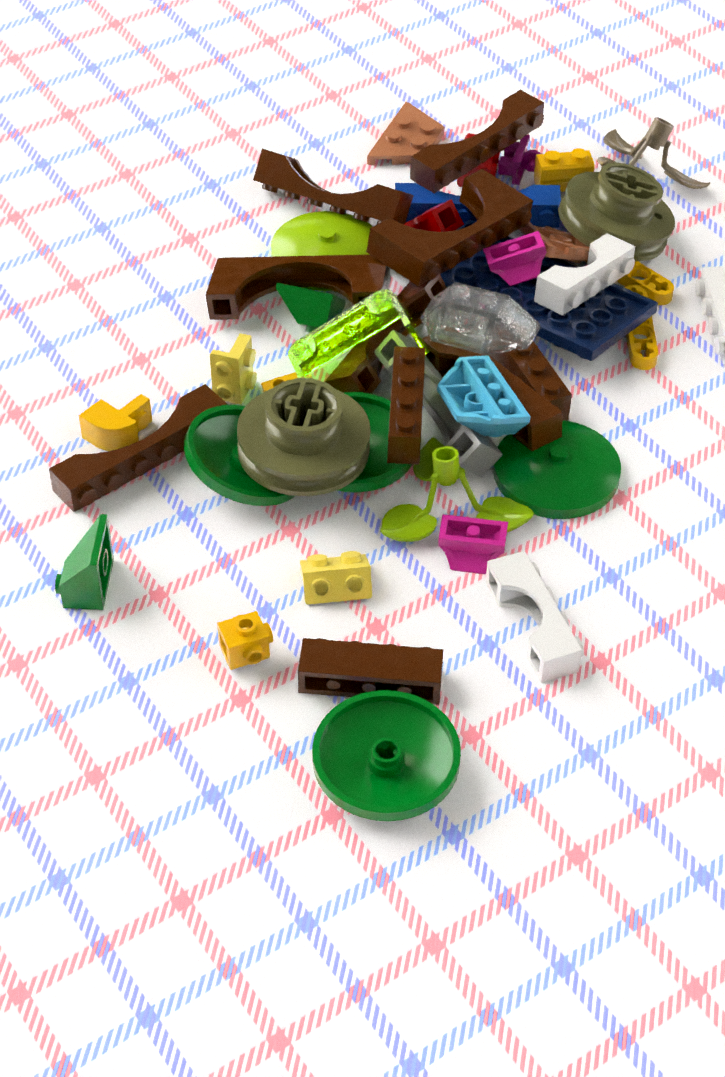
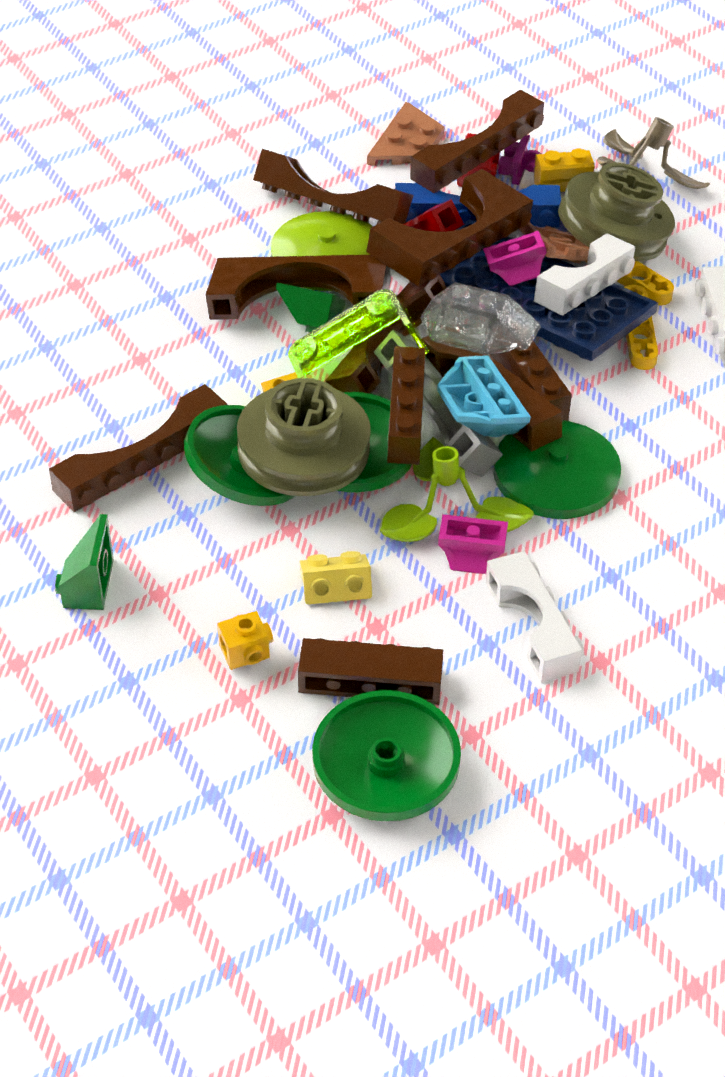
yellow brick [78,394,152,451] -> none
light yellow bracket [210,333,257,405] -> none

